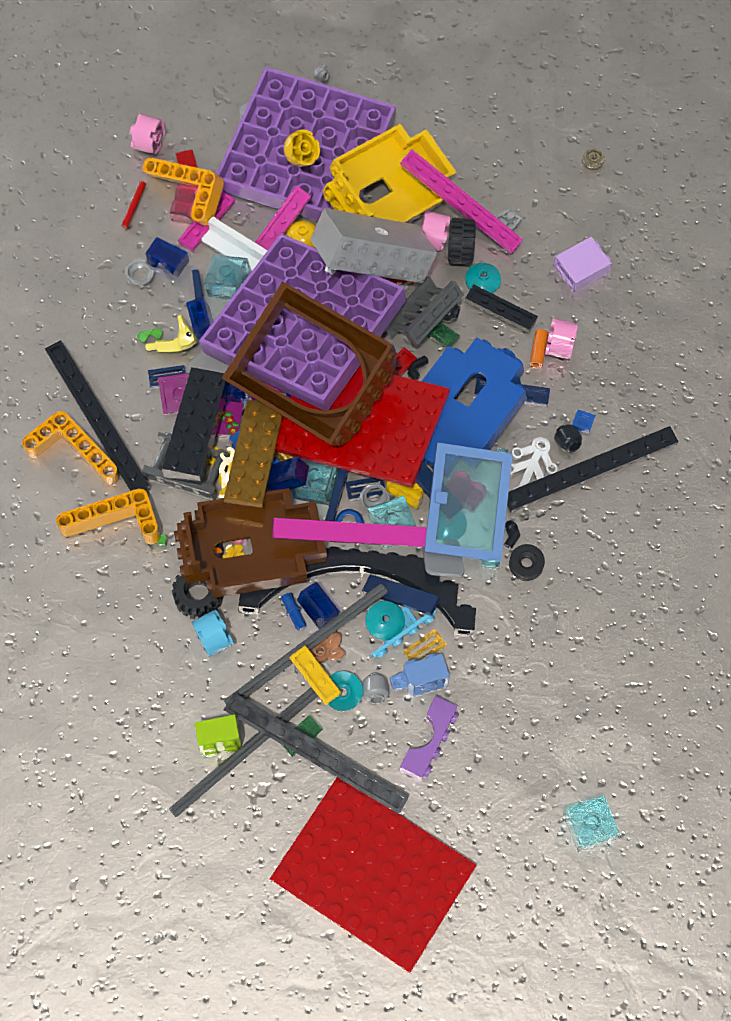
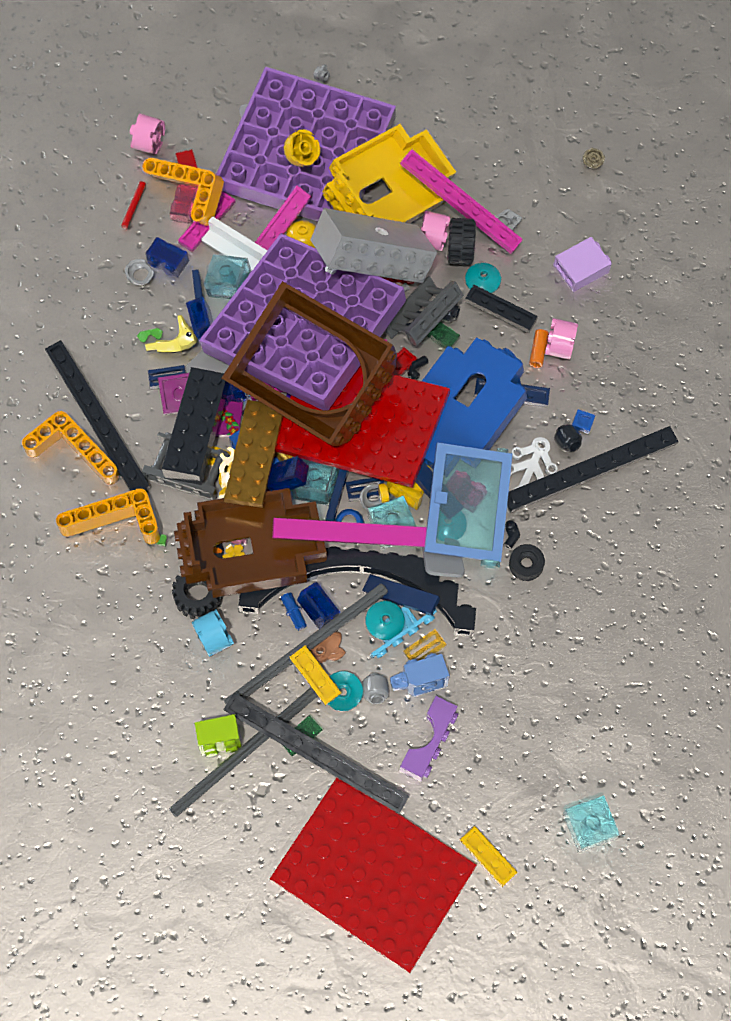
none -> yellow tile [378,483,389,503]
none -> yellow tile [459,826,518,887]

